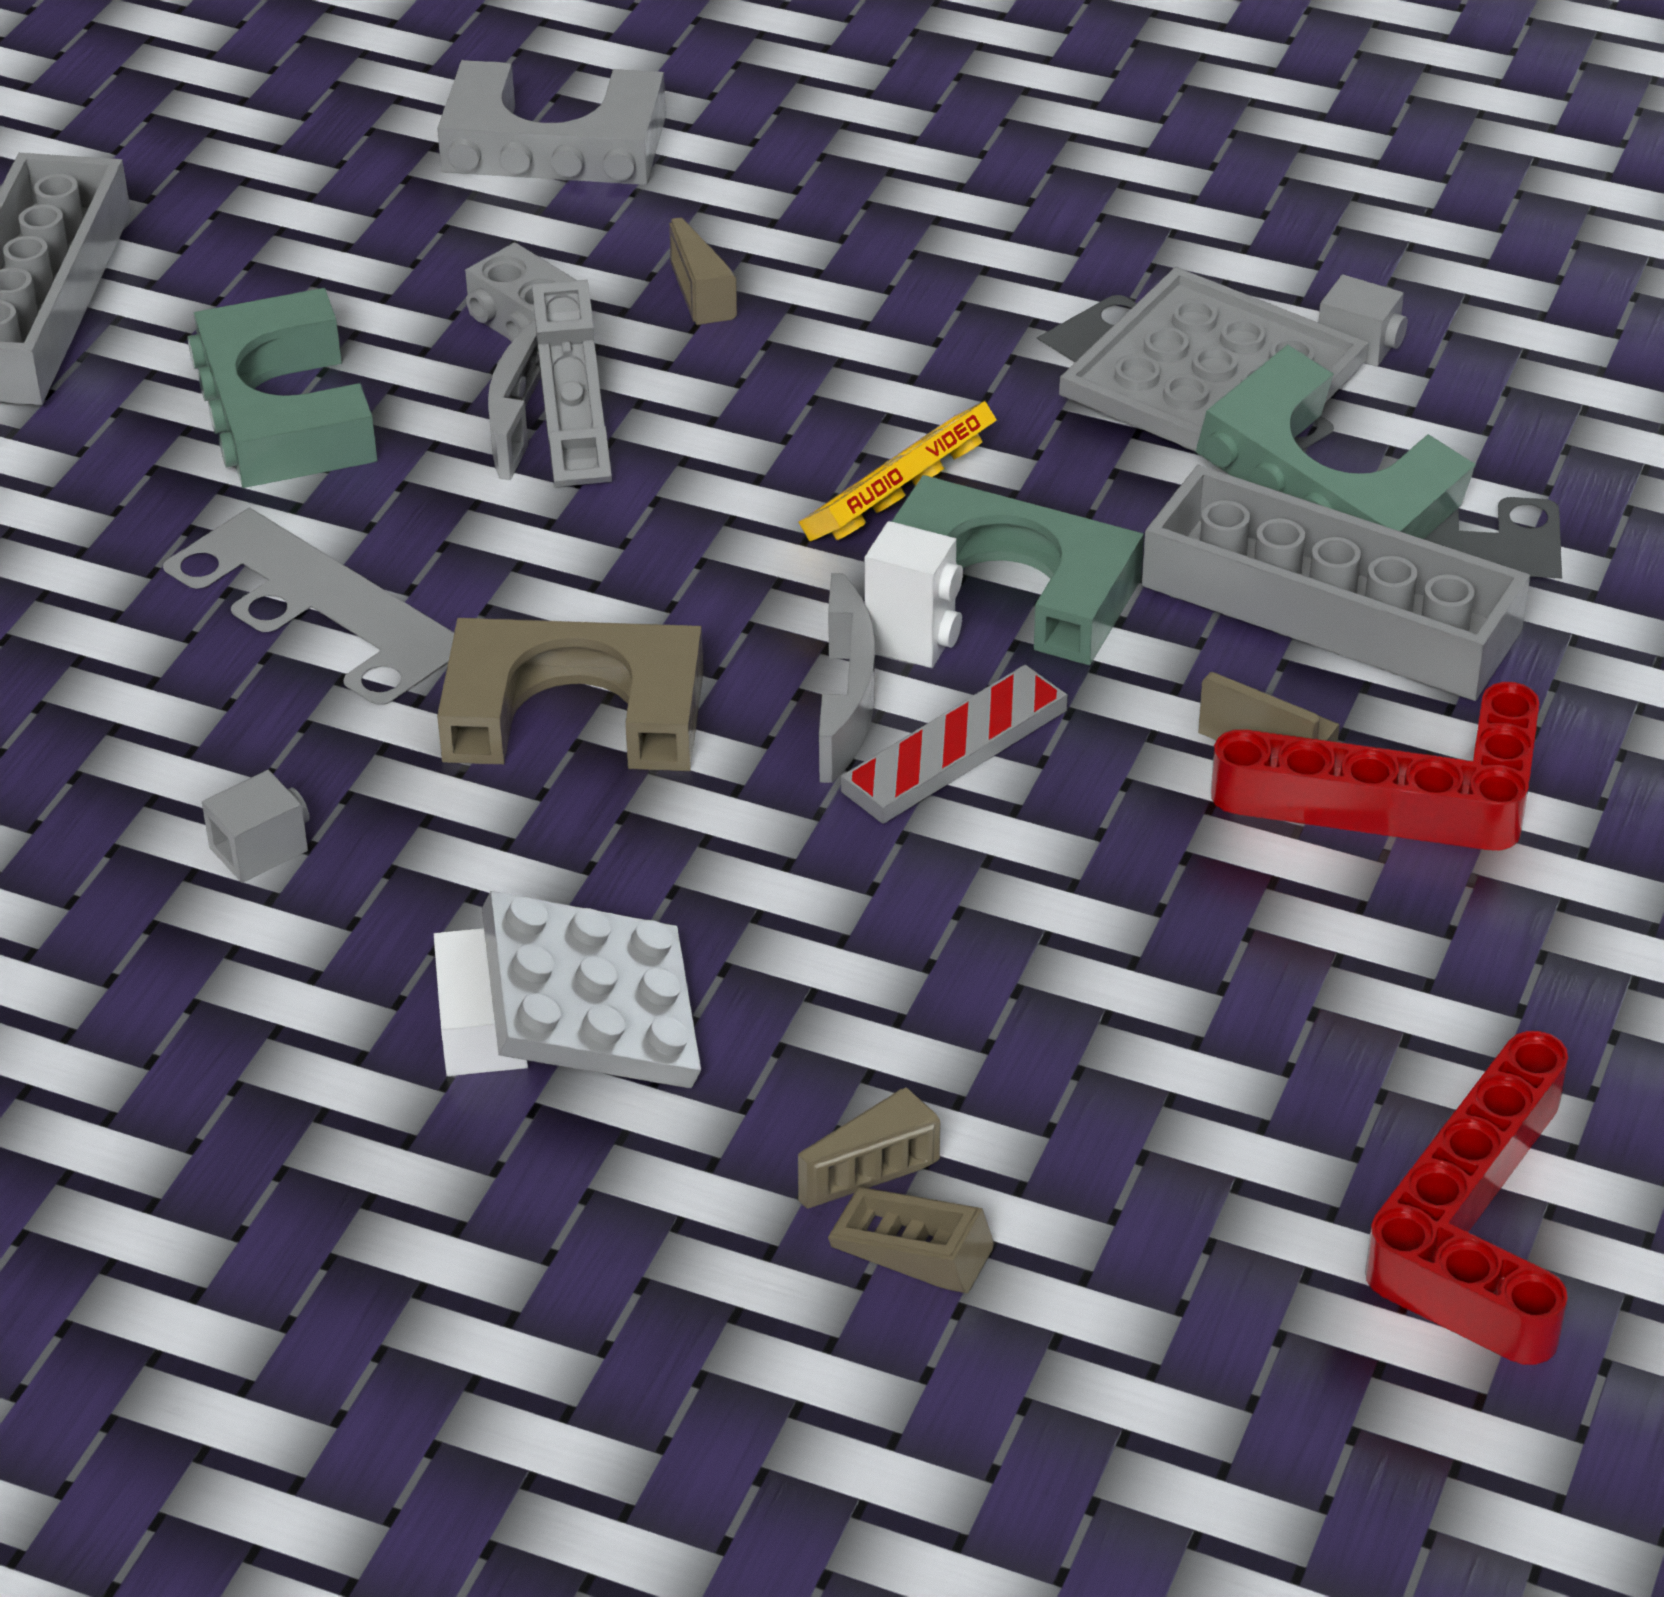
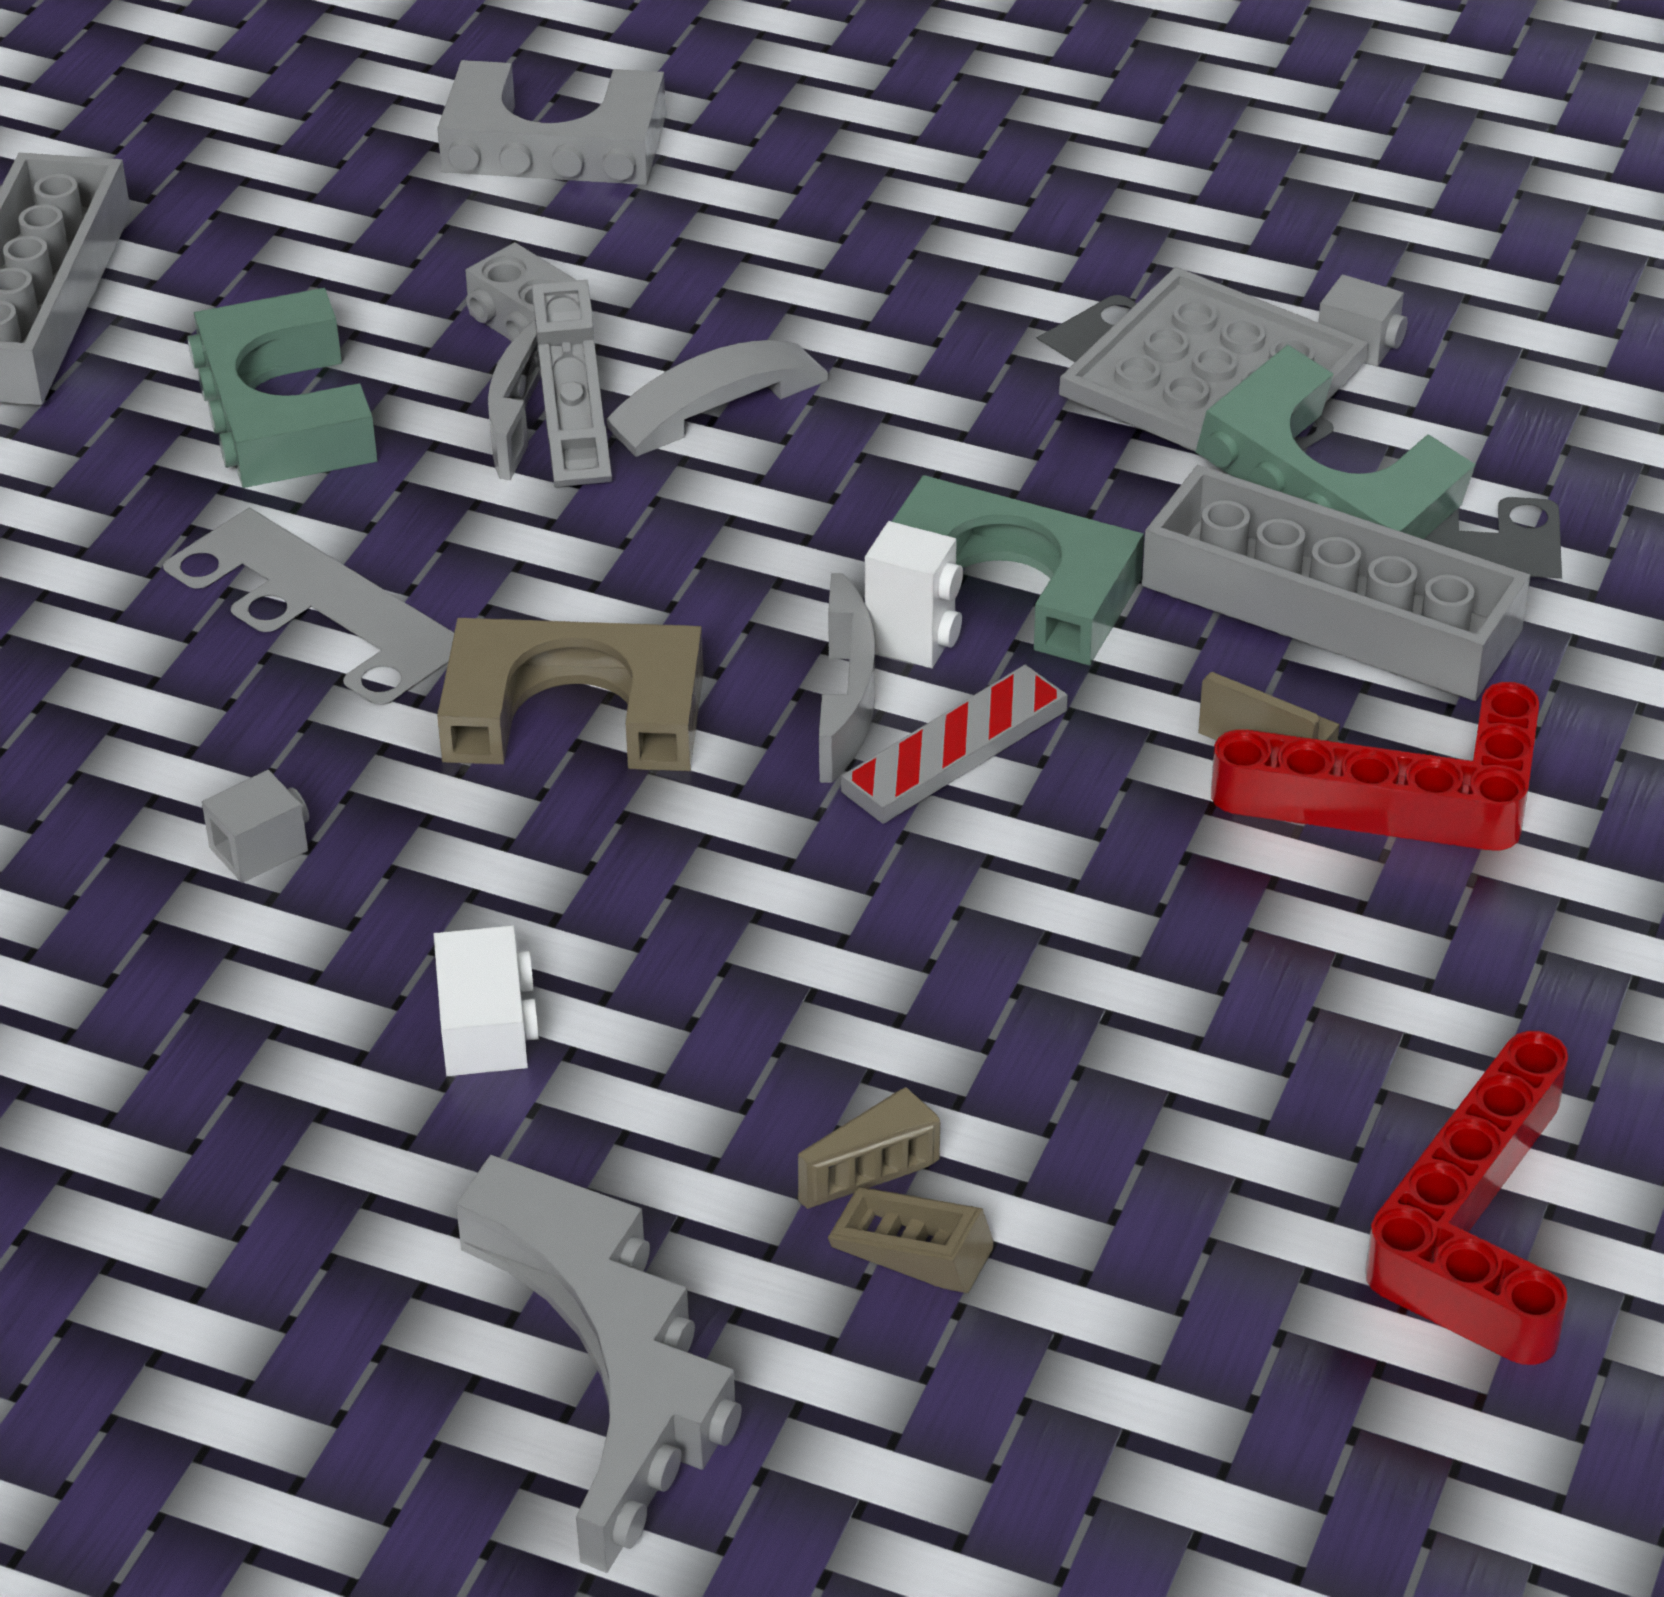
light grey plate [482,891,701,1088] -> none
dark tan slope [669,217,737,325] -> none
yellow plate [798,401,997,542] -> none
none -> light grey arch [456,1155,742,1573]
none -> light grey slope [606,340,828,457]

